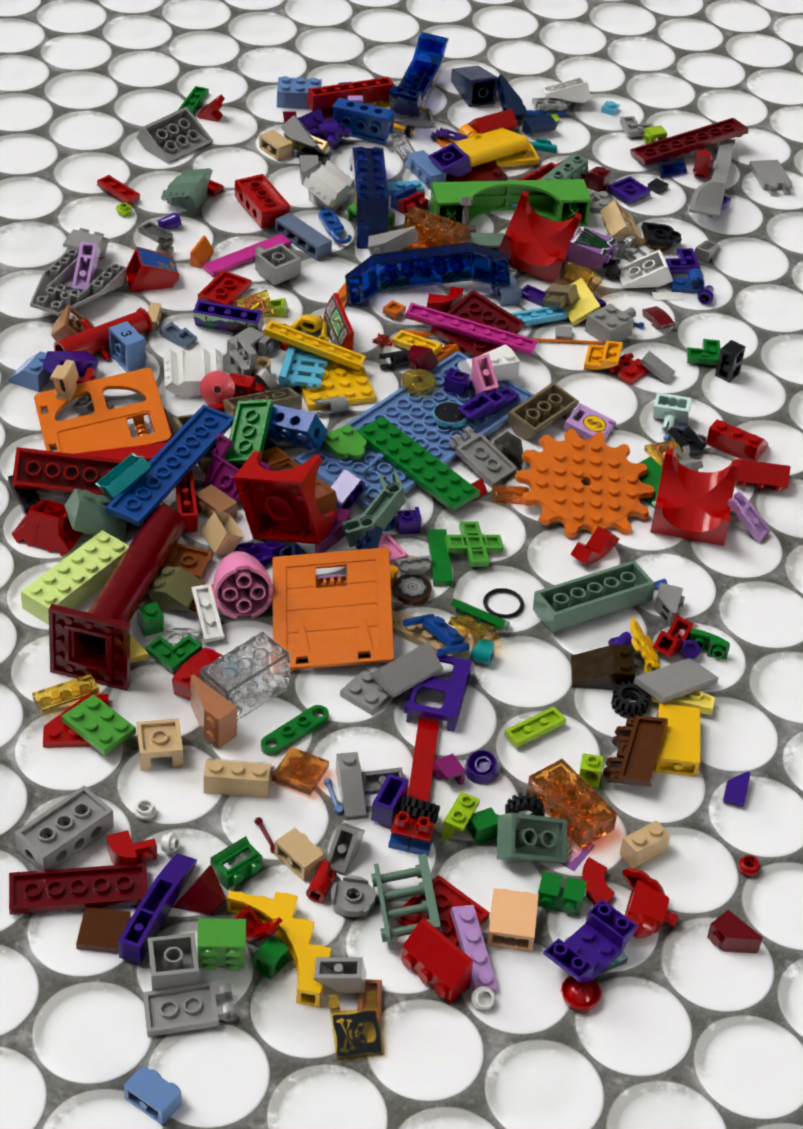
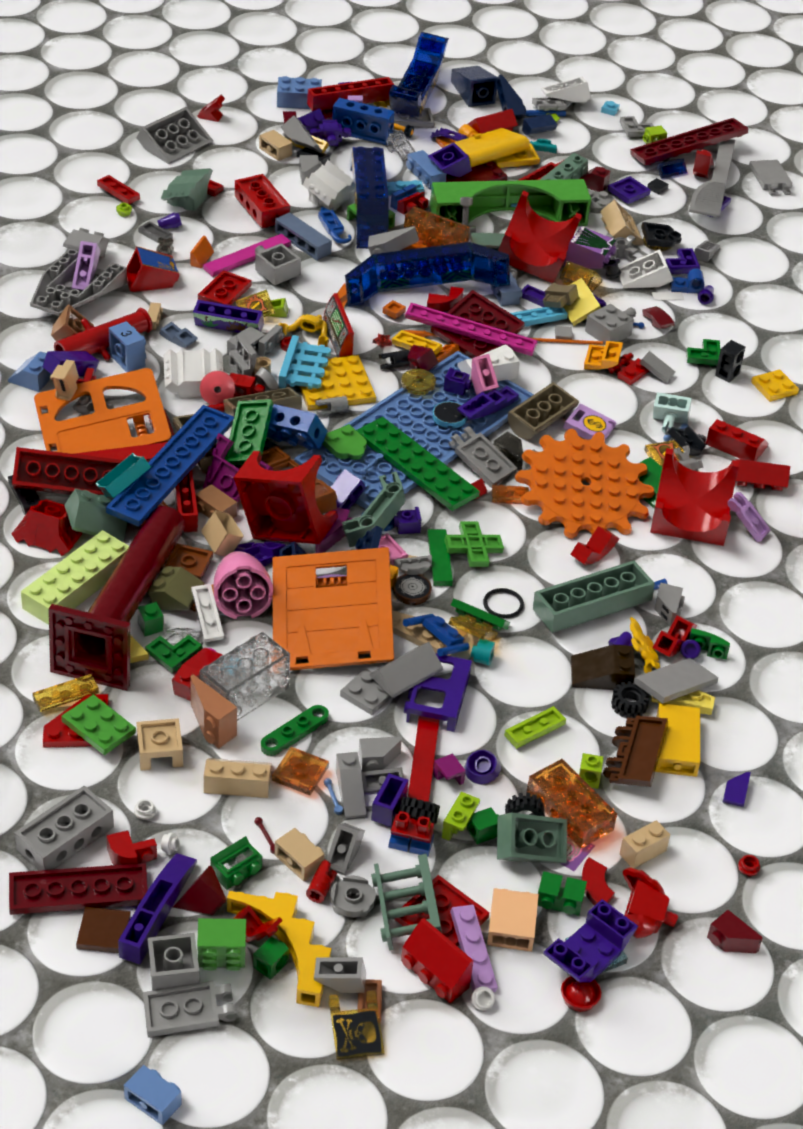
green tile [177,86,209,115] -> none
yellow plate [263,320,366,371] -> none
none -> light grey slope [358,736,402,772]
none -> yellow plate [751,369,799,402]

